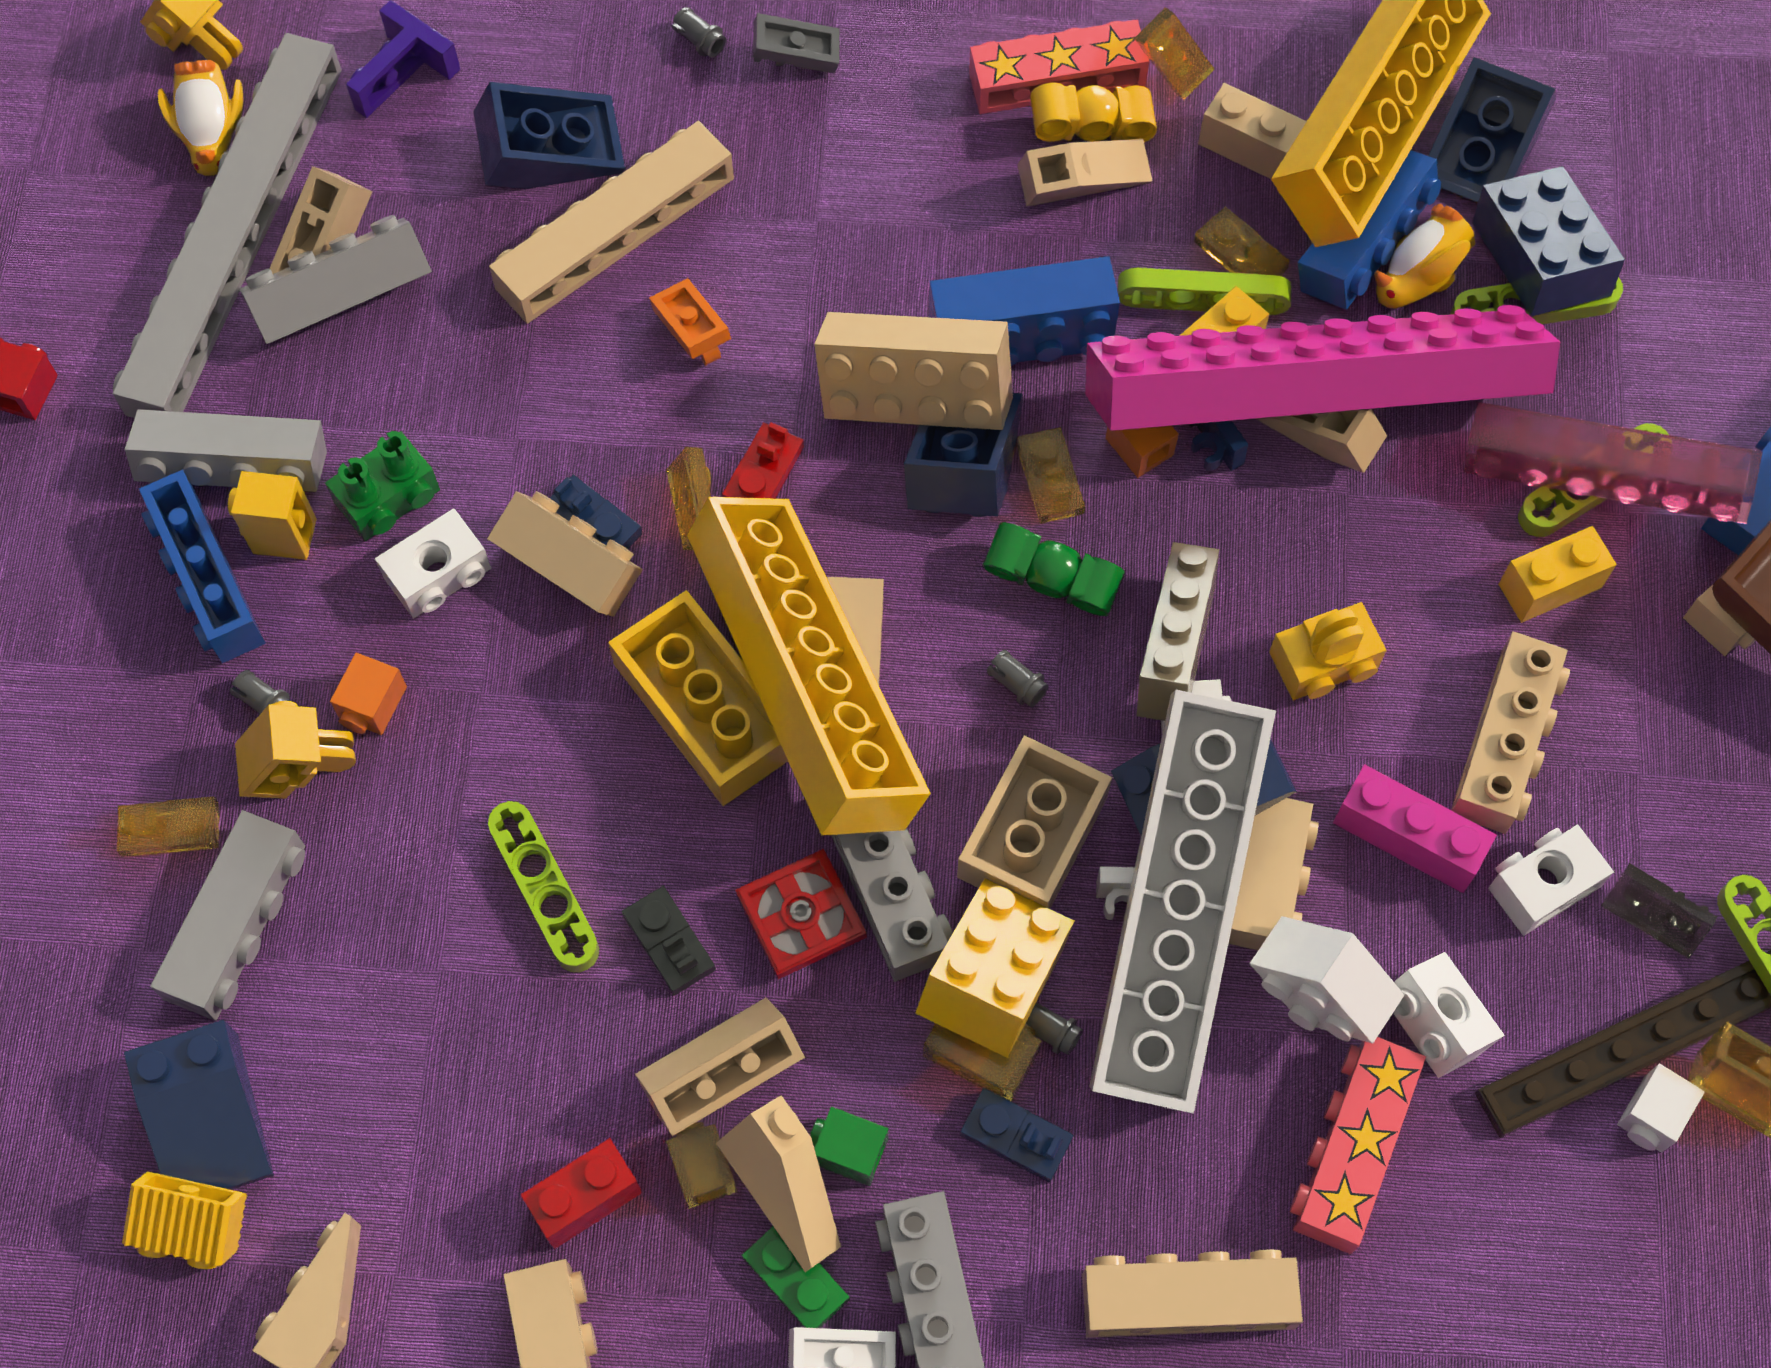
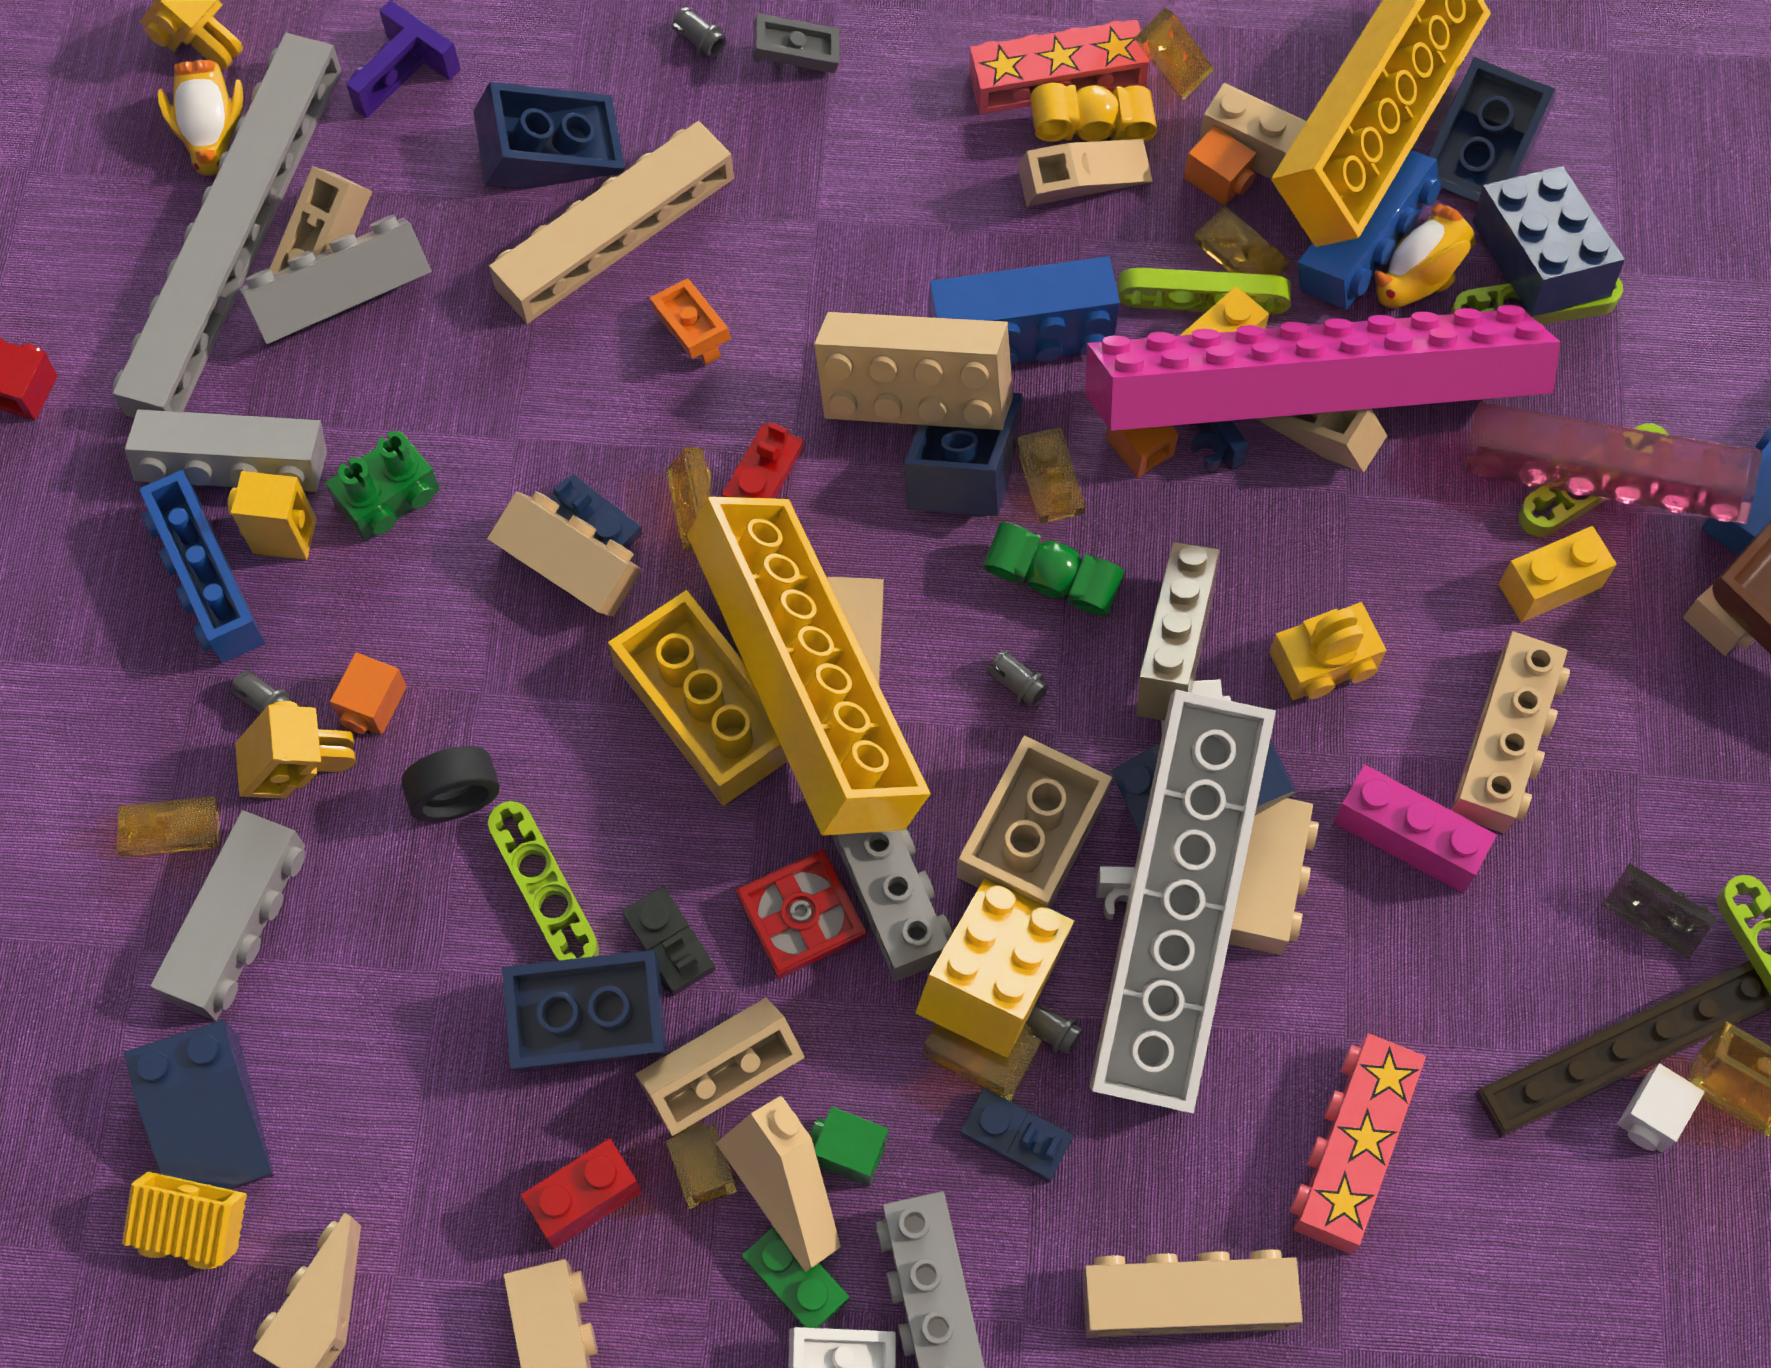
white brick [375,508,491,619] -> none
white brick [1250,916,1404,1044] -> none
white brick [1393,952,1505,1078] -> none
white brick [1488,824,1614,936] -> none
none -> black tyre [401,746,500,822]
none -> dark blue brick [502,950,668,1073]
none -> orange brick [1184,125,1257,206]

